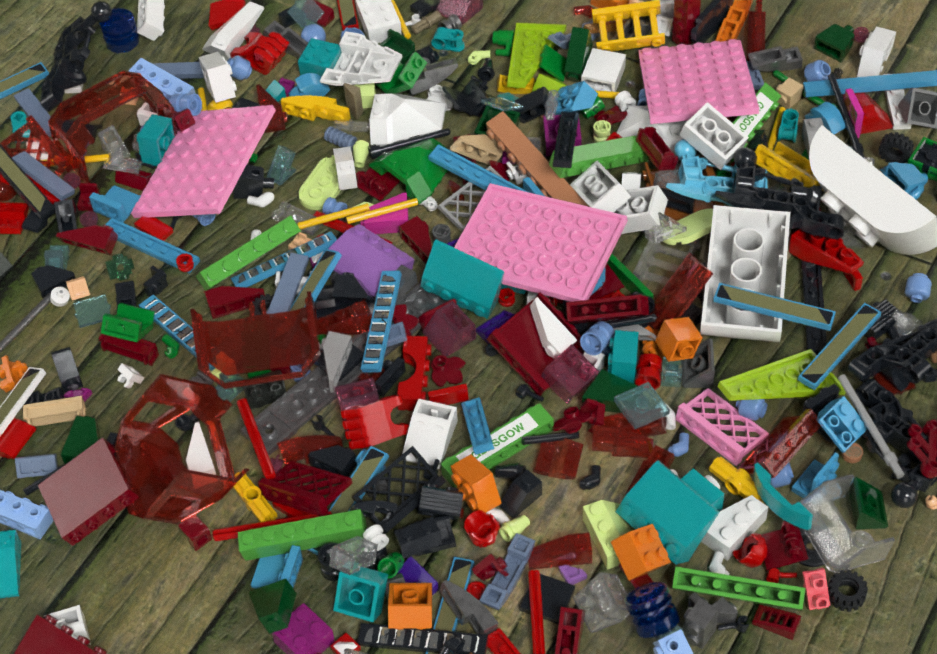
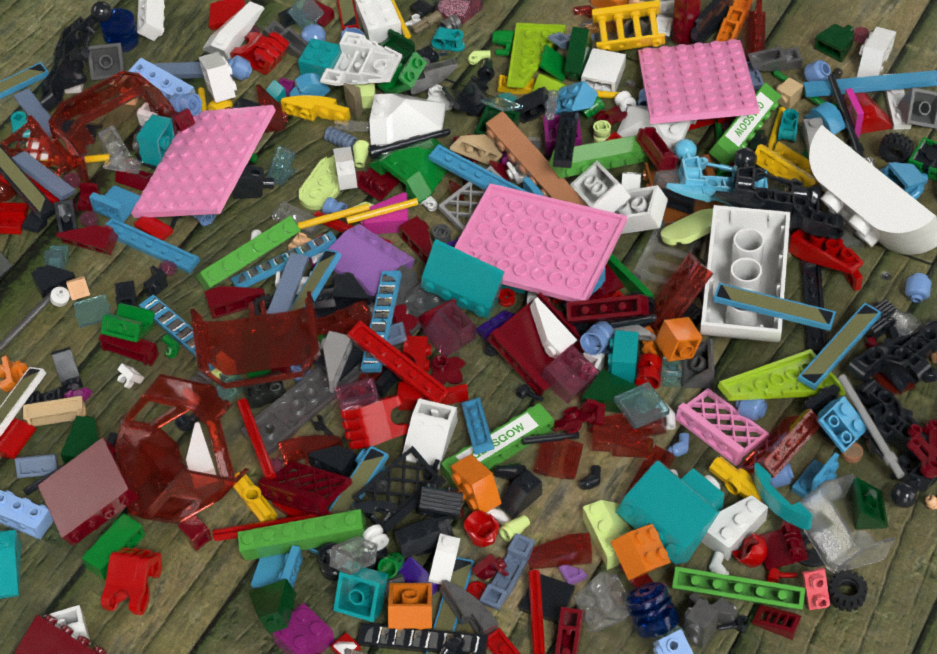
clear green brick [105,253,135,281] -> none
red bush [176,253,194,272] -> none
white arm [247,192,274,207] -> none
clear slope [645,212,687,244] -> none
white brick [680,102,749,170] -> none
none -> green brick [82,513,146,581]
none -> dark grey slope [88,43,126,80]
none -> red piece [101,548,162,615]
none -> clear pink plate [159,260,177,276]
none -> red tile [347,321,450,404]
none -> white slope [428,534,460,585]

